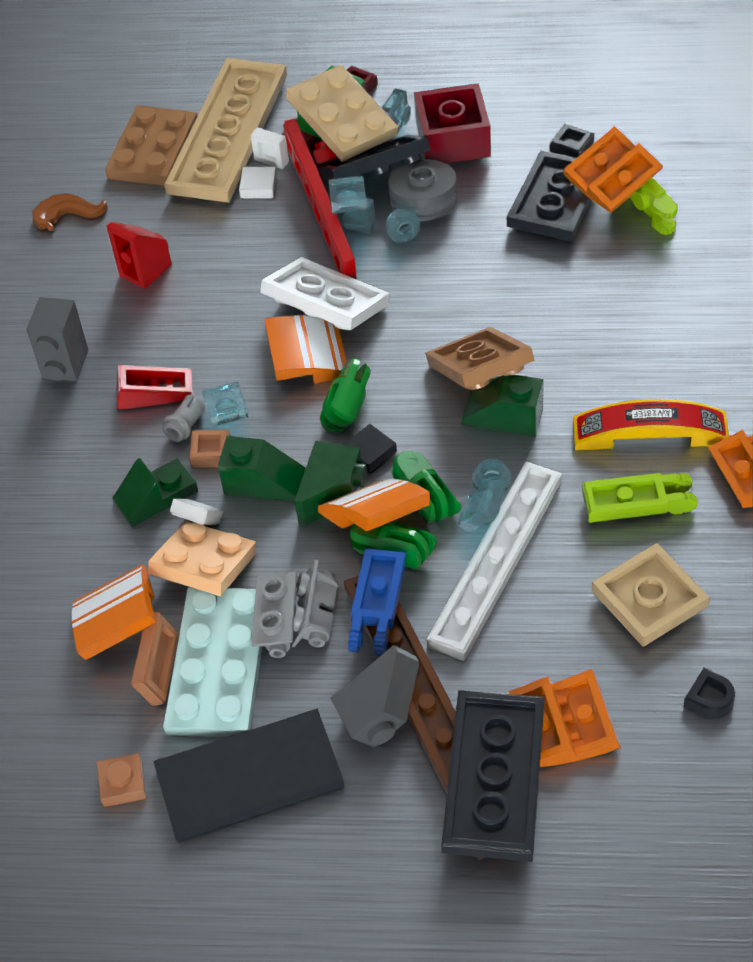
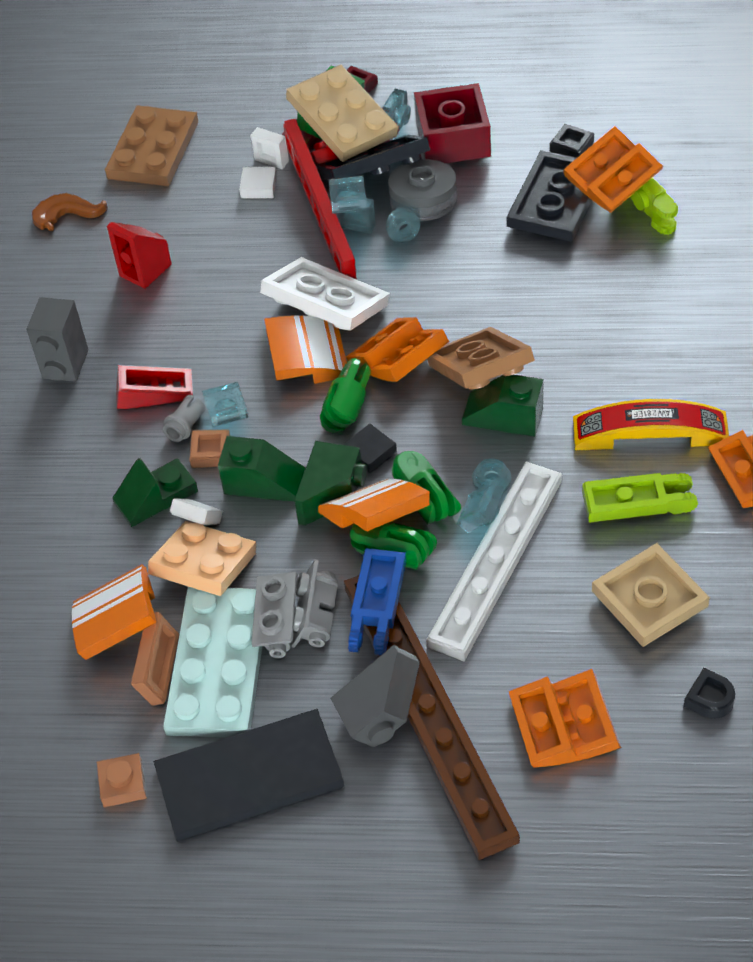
tan plate [164,58,287,203] -> none
black tile [441,690,545,862] -> none
none -> orange slope [346,317,450,382]

